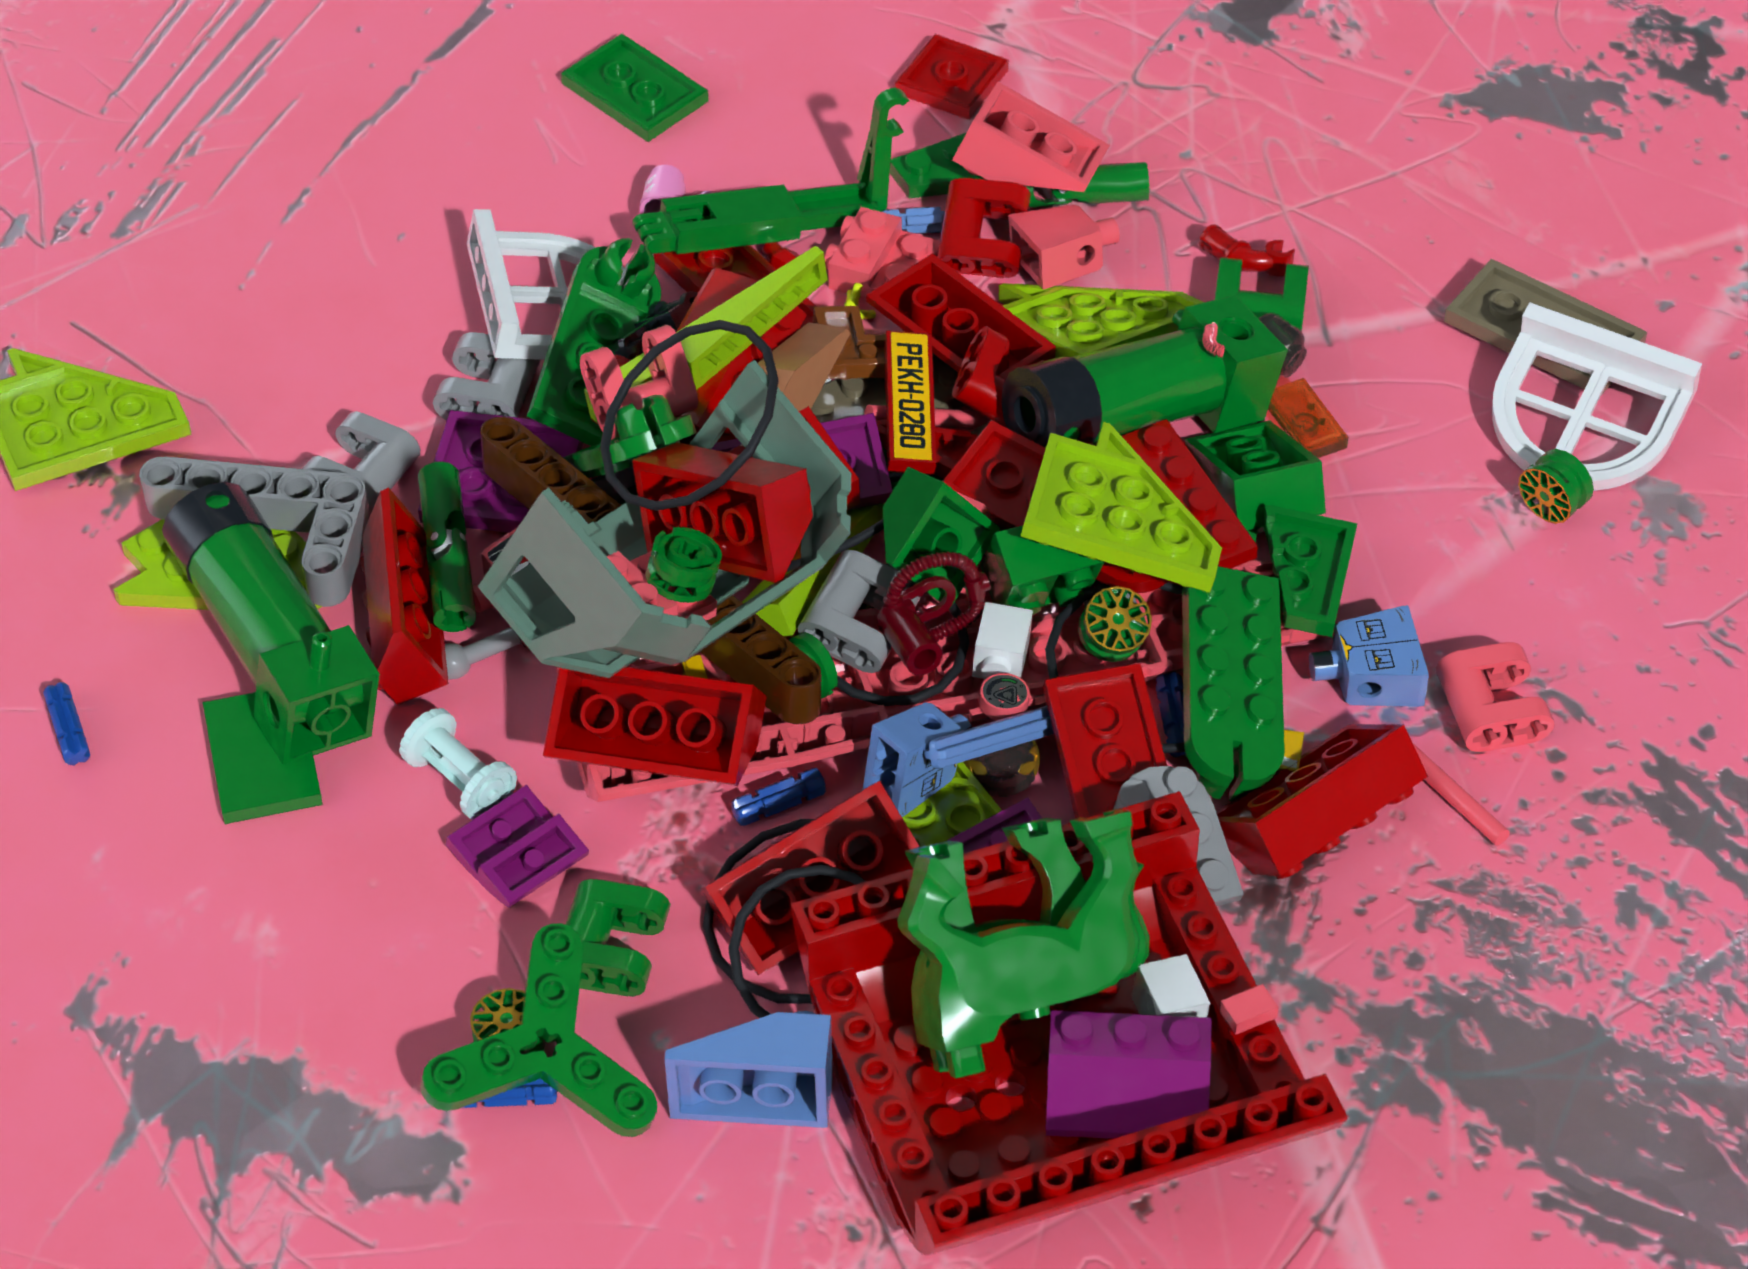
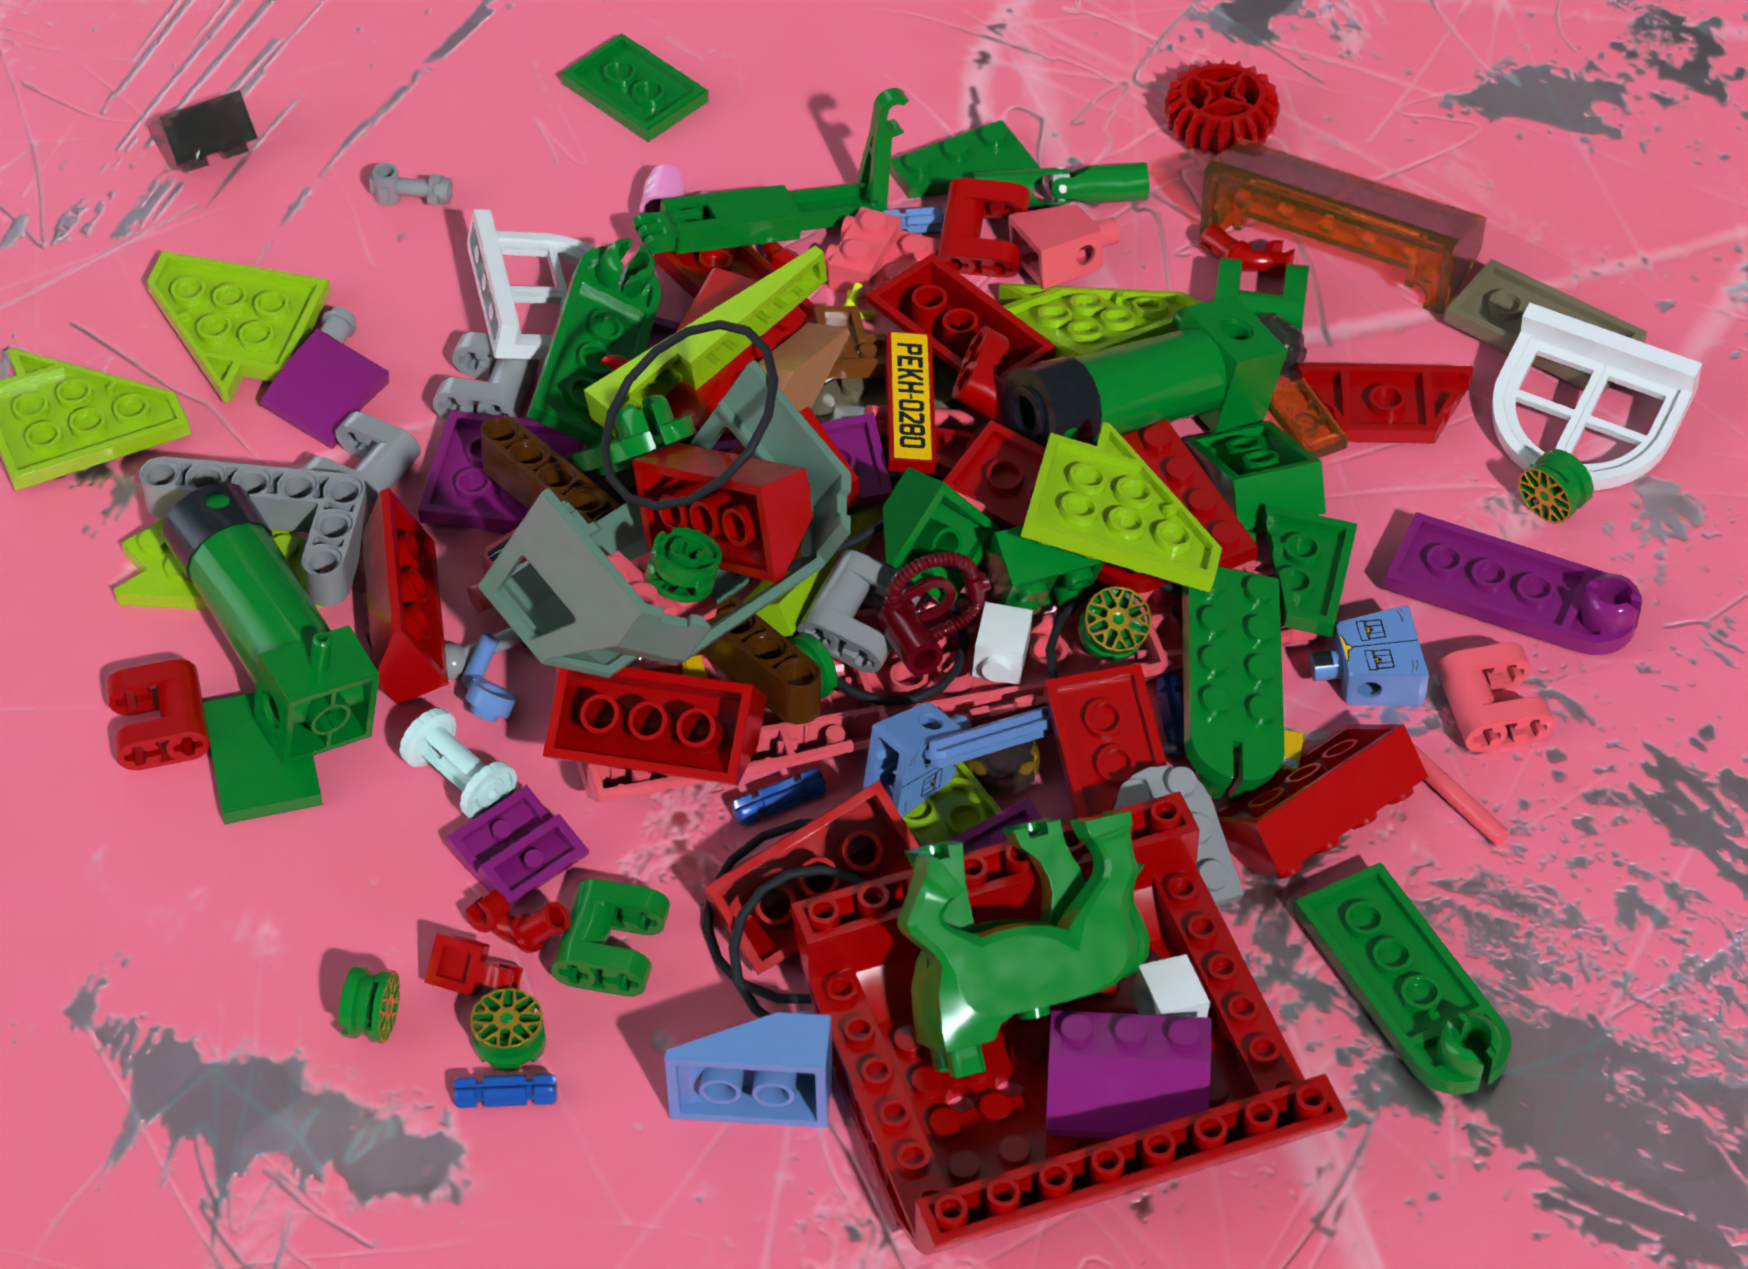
blue axle [43,682,91,766] -> none
green piece [418,462,476,632] -> none
green piece [420,923,657,1137] -> none
coral connector [580,325,698,440] -> none
black connector [615,291,698,359] -> none
red tile [895,34,1008,120] -> none
coral slope [952,81,1110,192] -> none
tile [979,673,1030,720] -> none
coral leg [1202,322,1225,358] -> none
coral piece [1220,984,1278,1035] -> none
none -> red connector [106,659,210,770]
none -> clear smoke slope [147,90,258,174]
none -> lime wing [147,251,331,403]
none -> magenta slope [261,329,389,449]
none -> light grey pin [320,307,356,344]
none -> green wheel [339,965,400,1043]
none -> light grey bar [369,163,453,206]
none -> red plate [424,931,523,997]
none -> medium blue plate [462,632,517,722]
none -> red piece [465,890,570,953]
none -> red gear [1164,59,1280,157]
none -> clear orange windscreen [1200,139,1487,315]
none -> green plate [1293,862,1511,1094]
none -> red wing [1297,363,1473,444]
none -> magenta plate [1383,512,1642,655]

